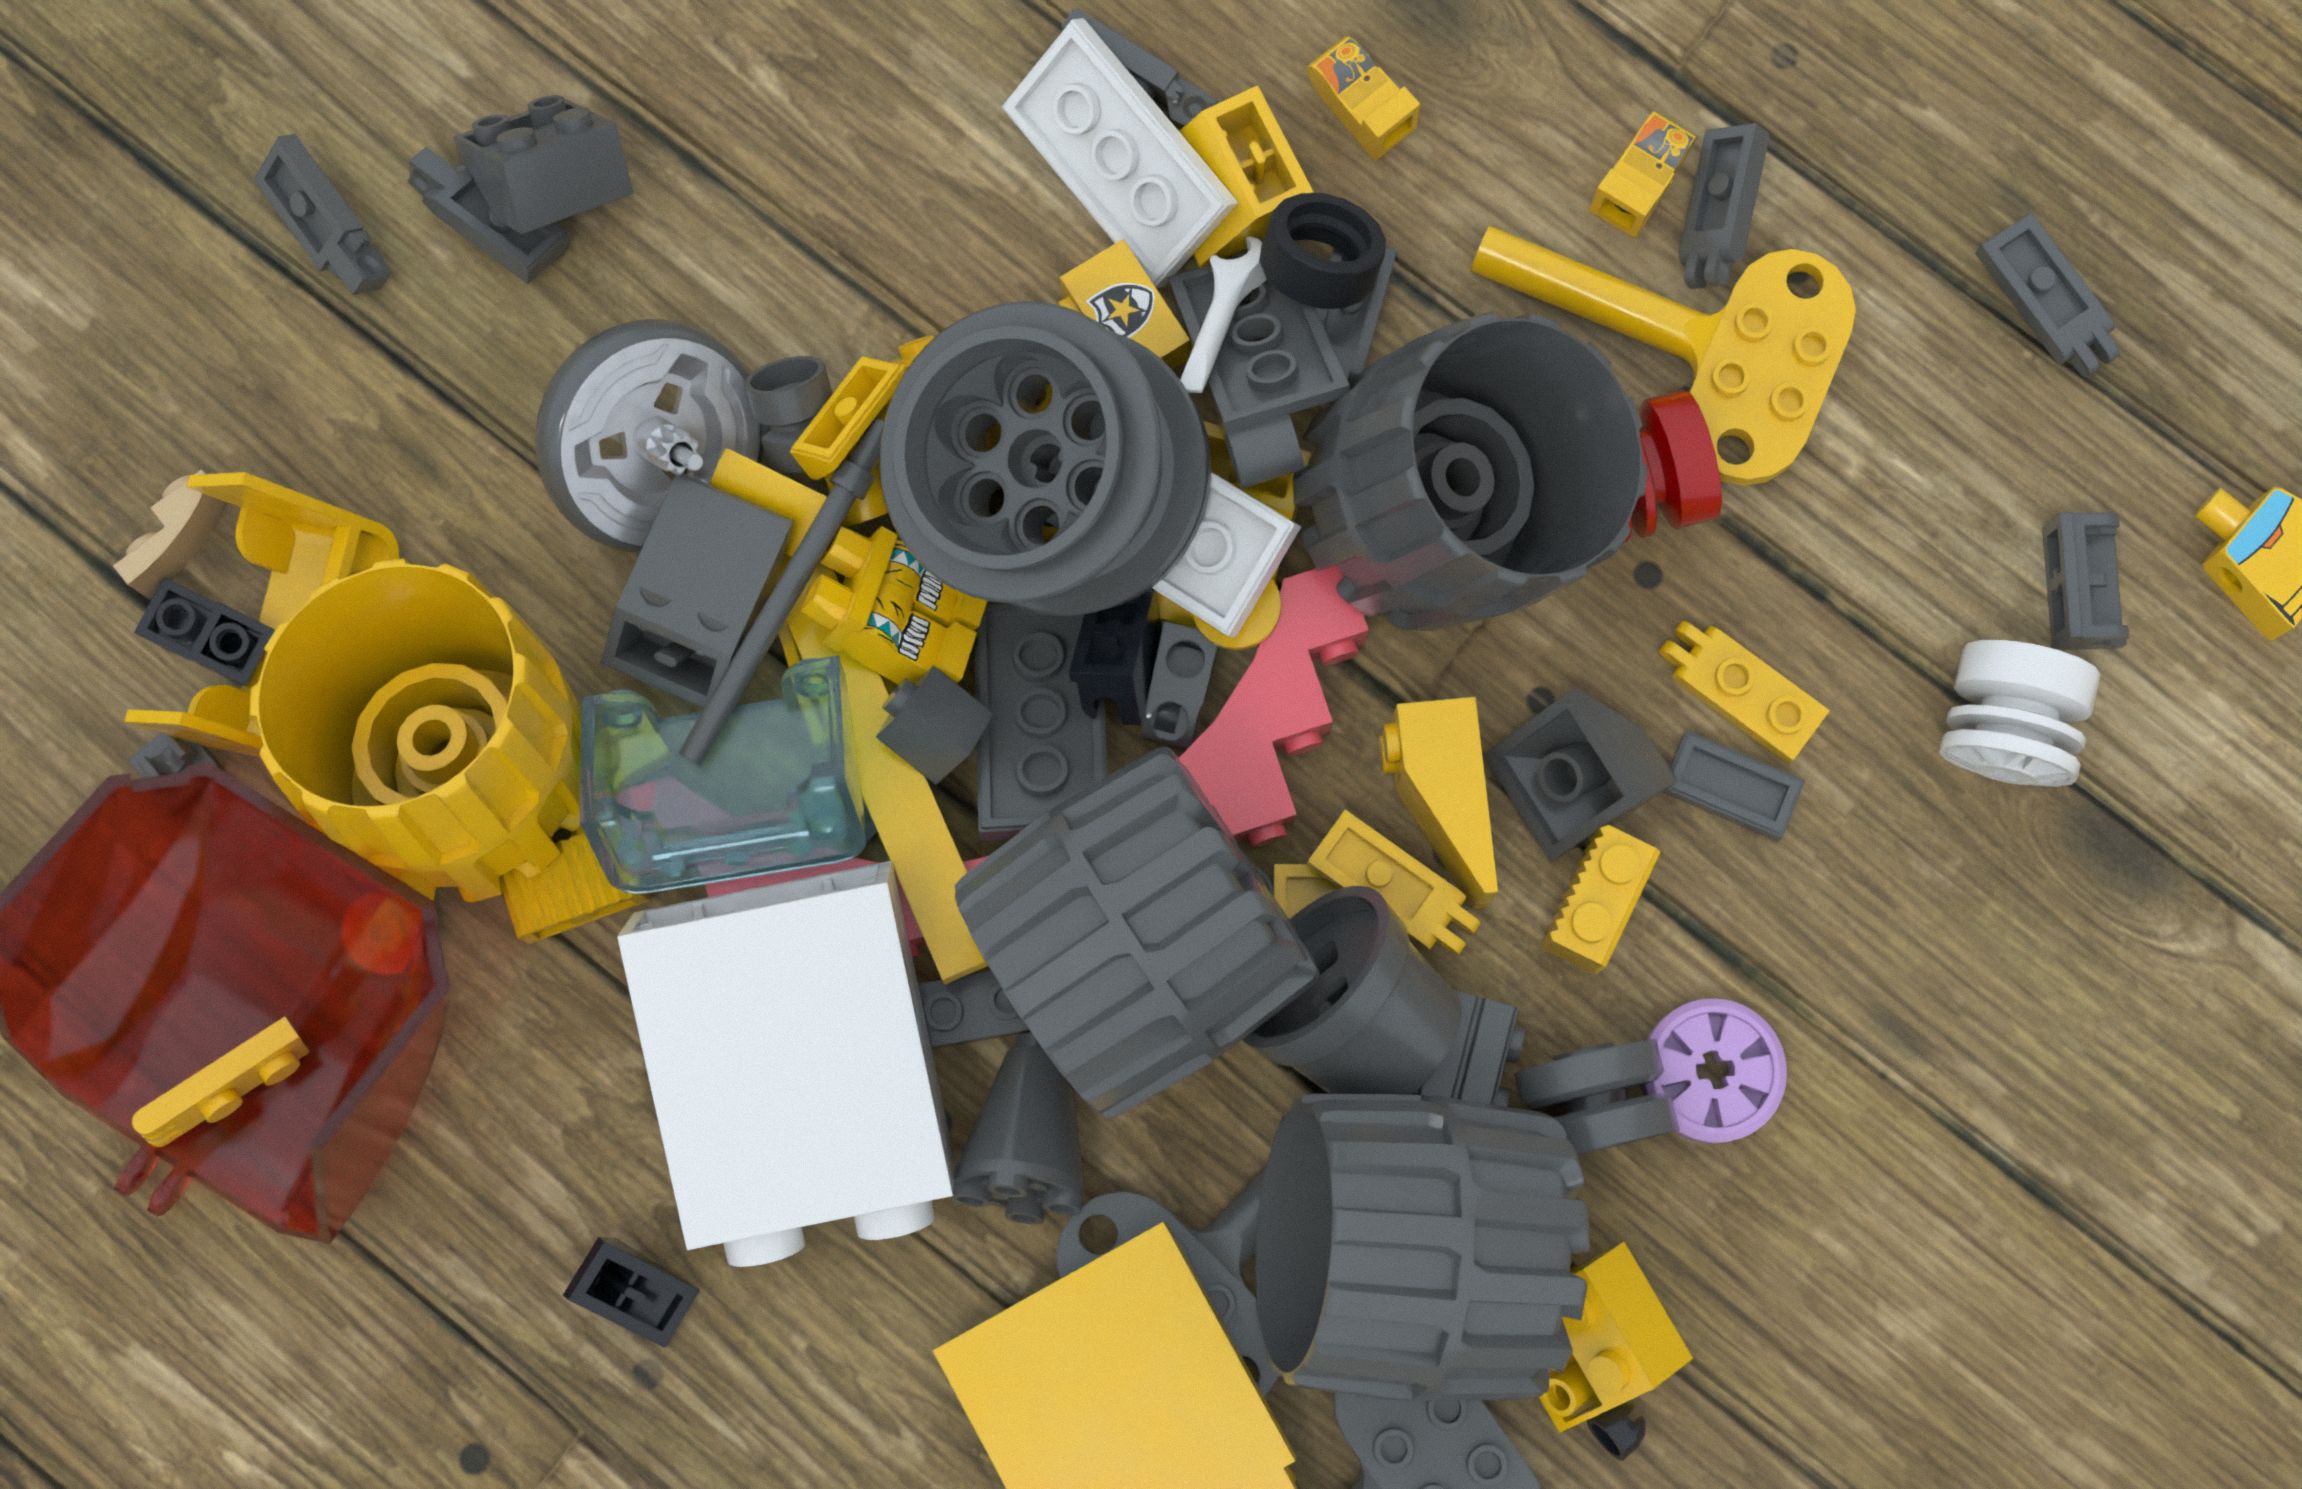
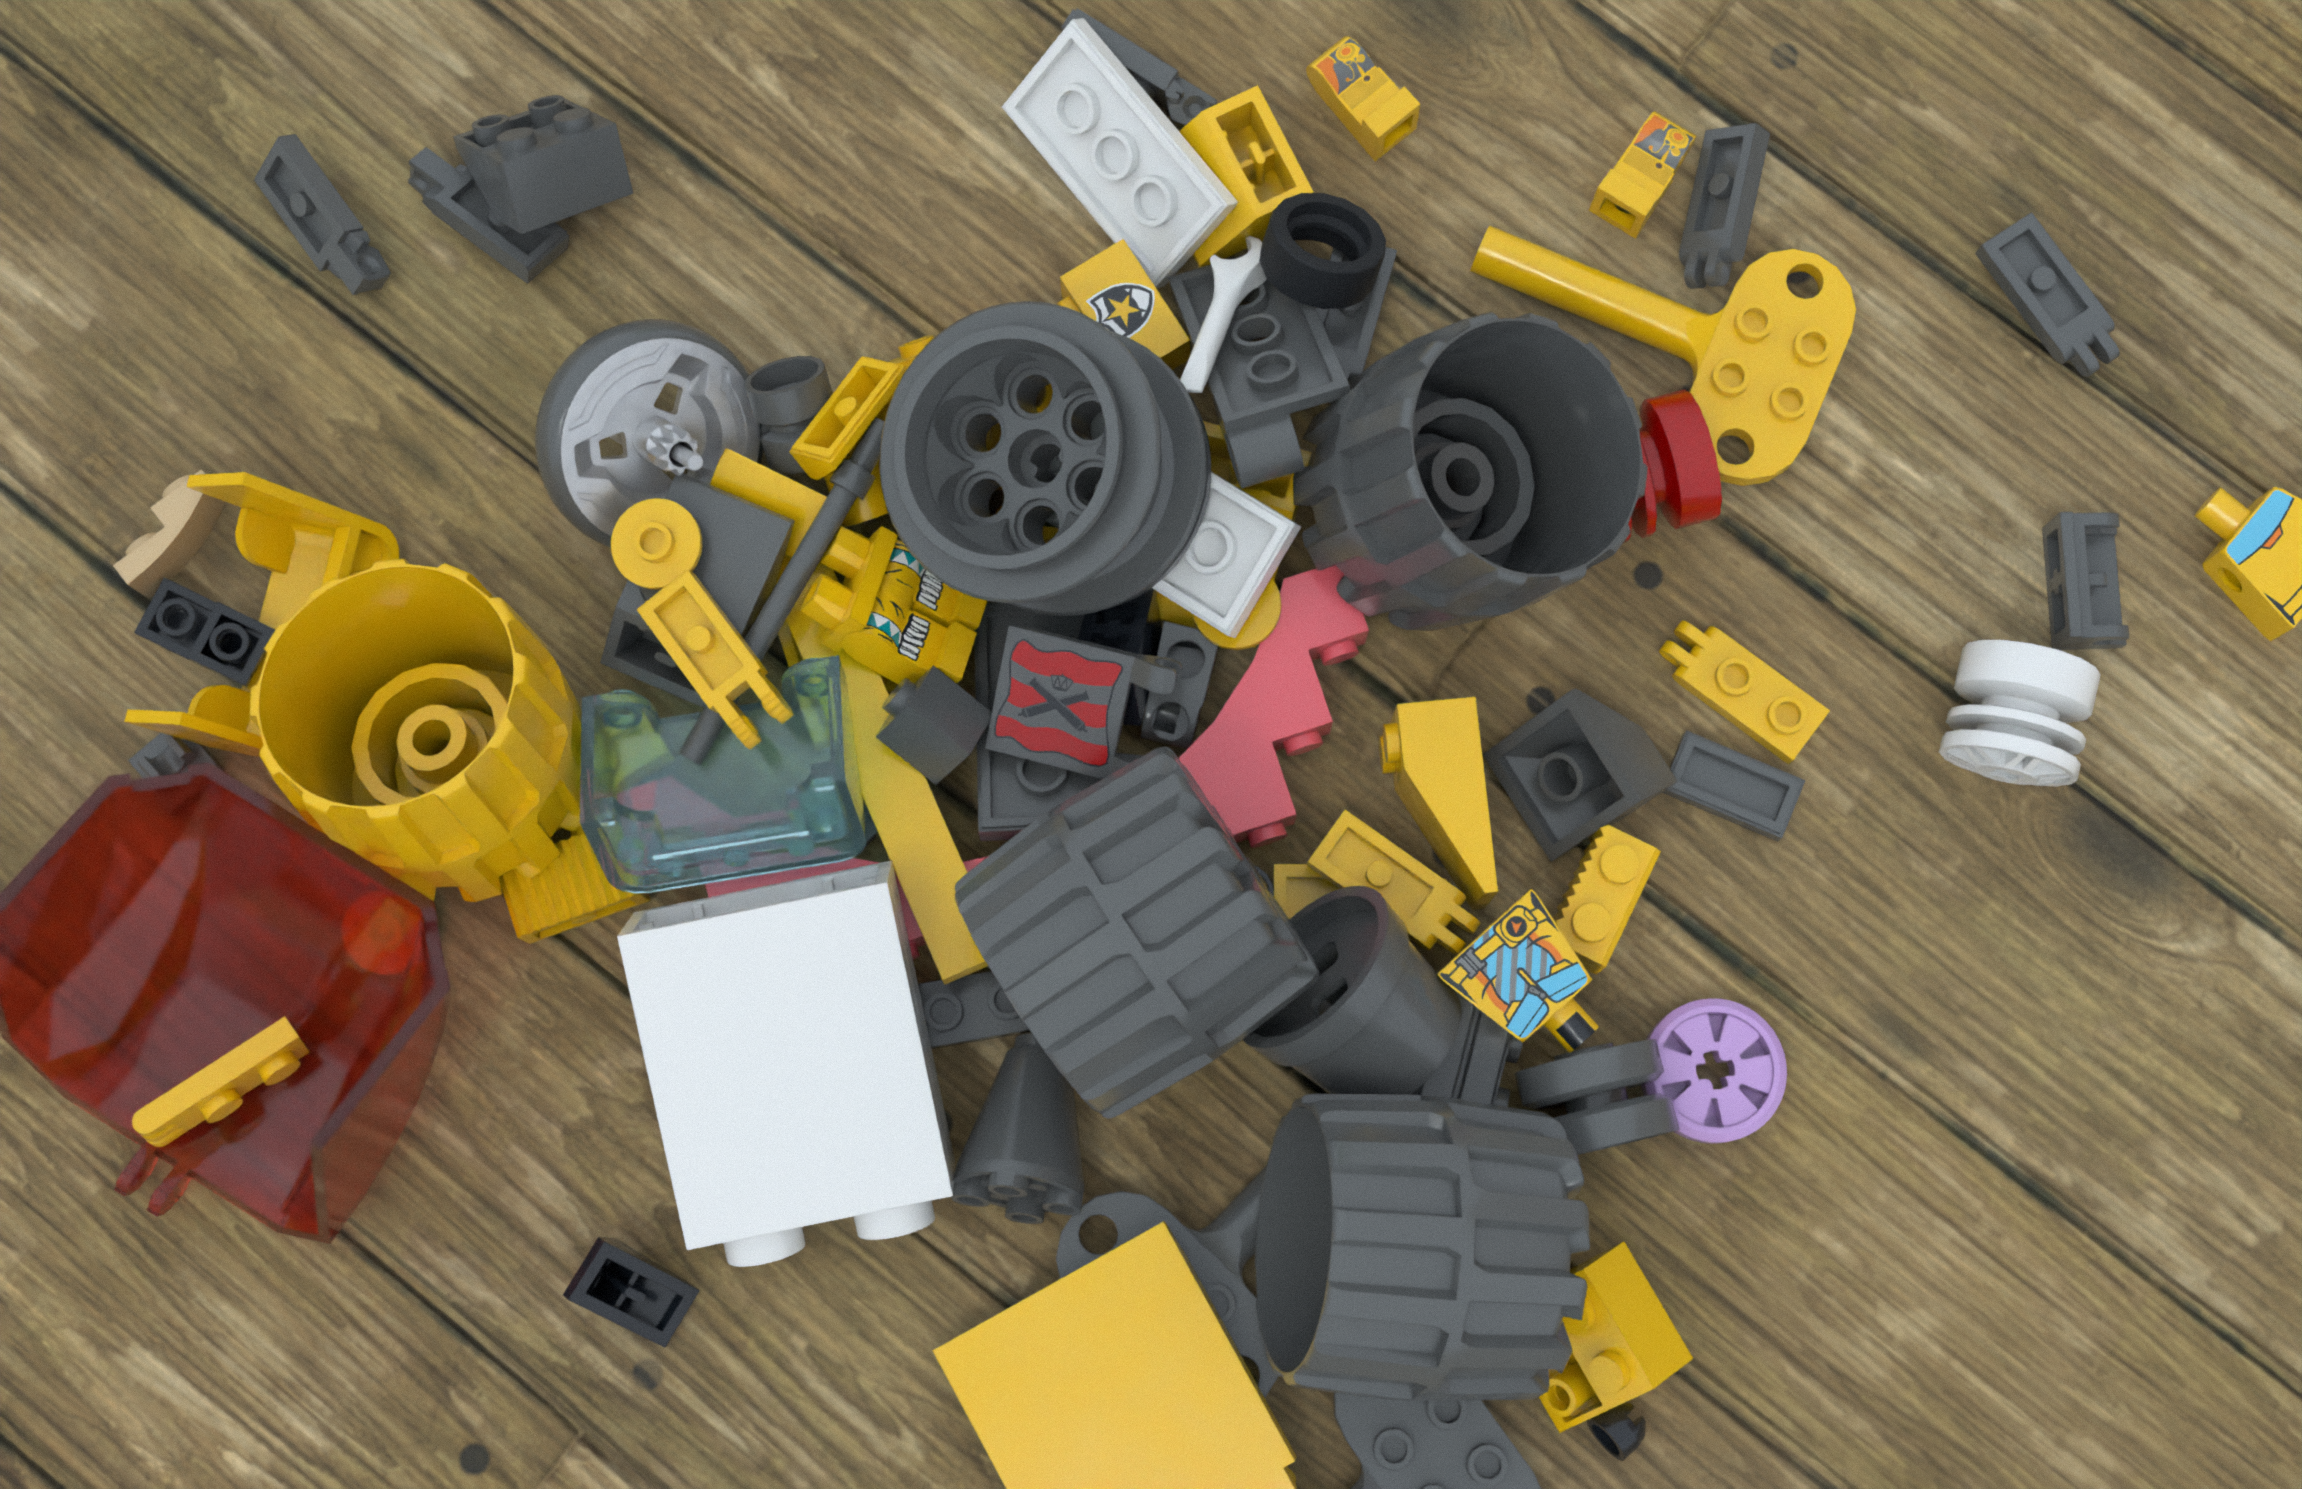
none -> yellow piece [611,498,703,590]
none -> yellow hinge [637,569,794,750]
none -> flag [985,623,1182,779]
none -> torso [1437,889,1599,1053]

